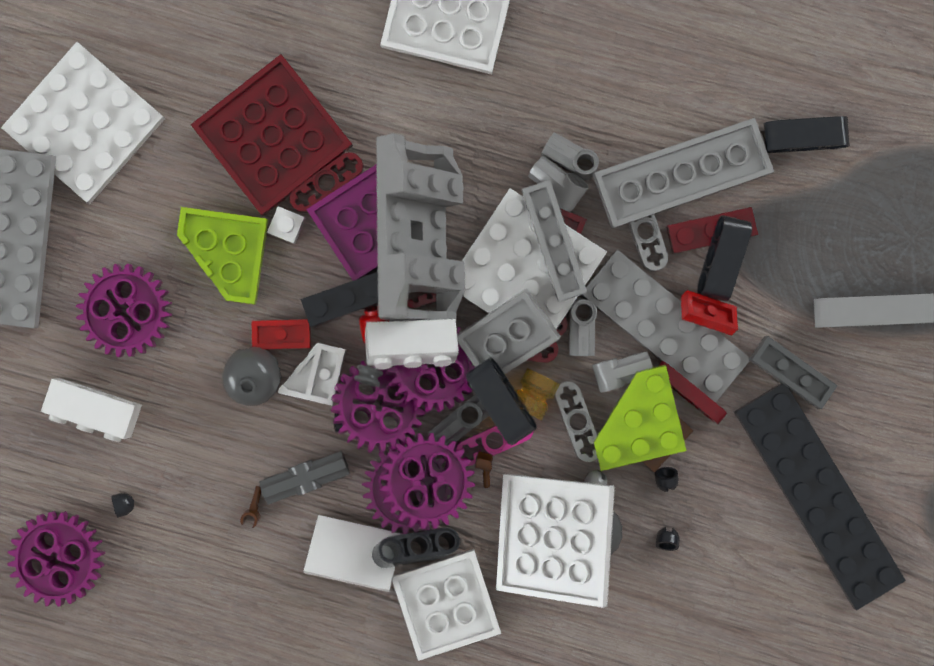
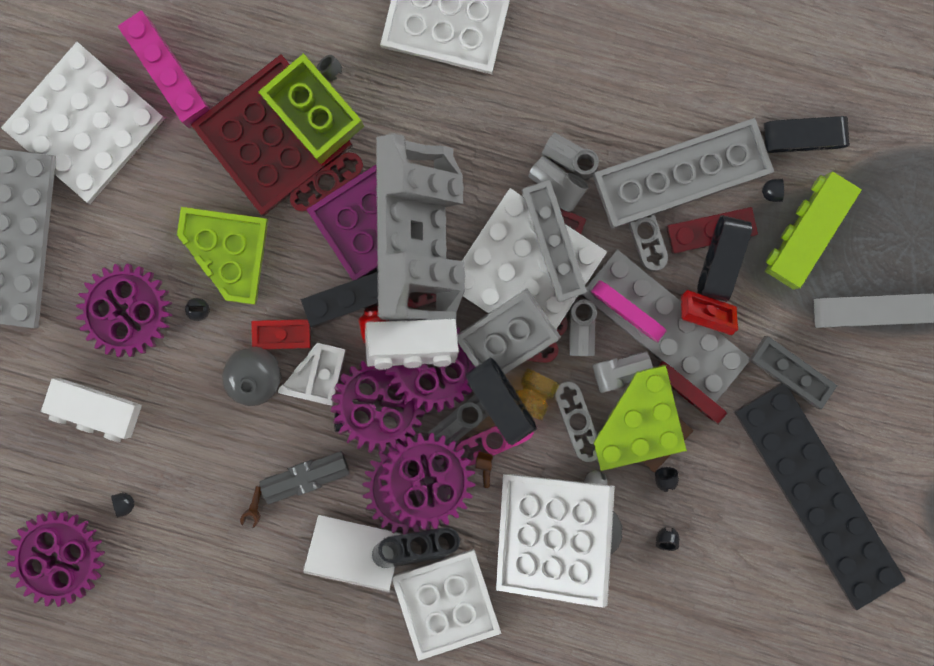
white plate [267,206,306,244] -> none
dark grey bush [354,365,383,387] -> none
none -> dark pink brick [117,10,210,129]
none -> black hinge [185,298,210,321]
none -> lime brick [259,53,364,164]
none -> dark grey hinge [317,55,342,81]
none -> dark pink beam [590,280,667,343]
none -> black hinge [762,179,784,202]
none -> lime brick [764,171,862,290]

